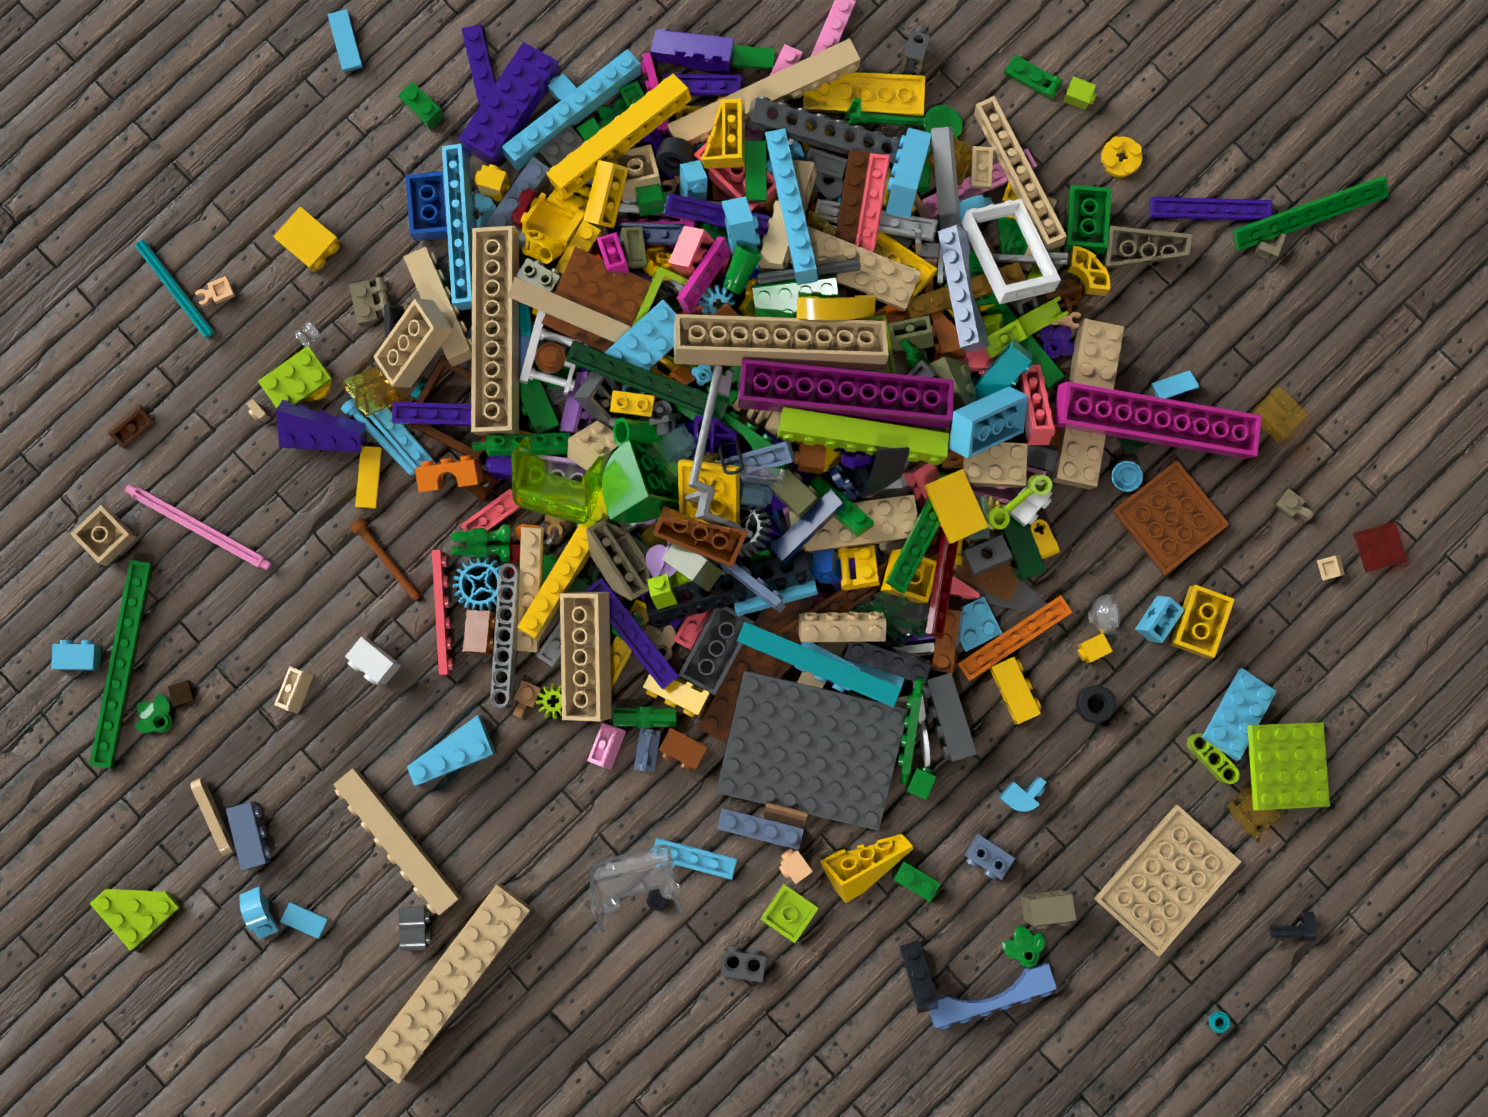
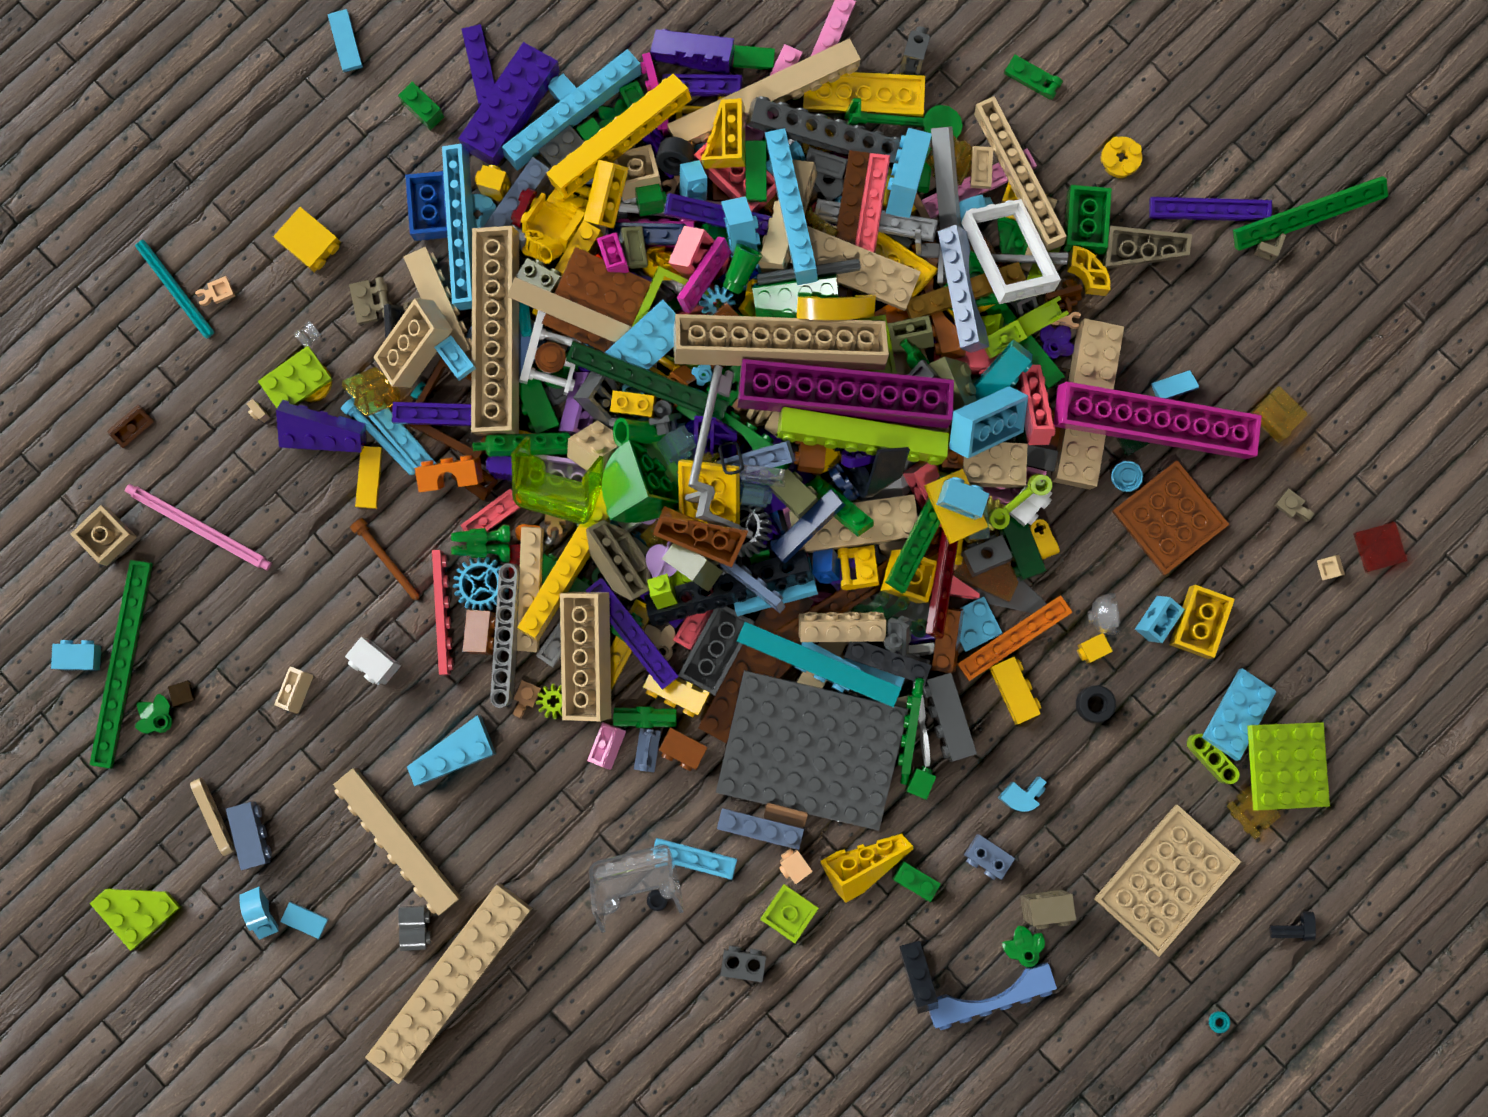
lime brick [1063,76,1097,110] -> none
none -> medium azure plate [434,335,476,381]
none -> dark grey hips [884,616,912,656]
none -> medium azure brick [936,477,990,520]

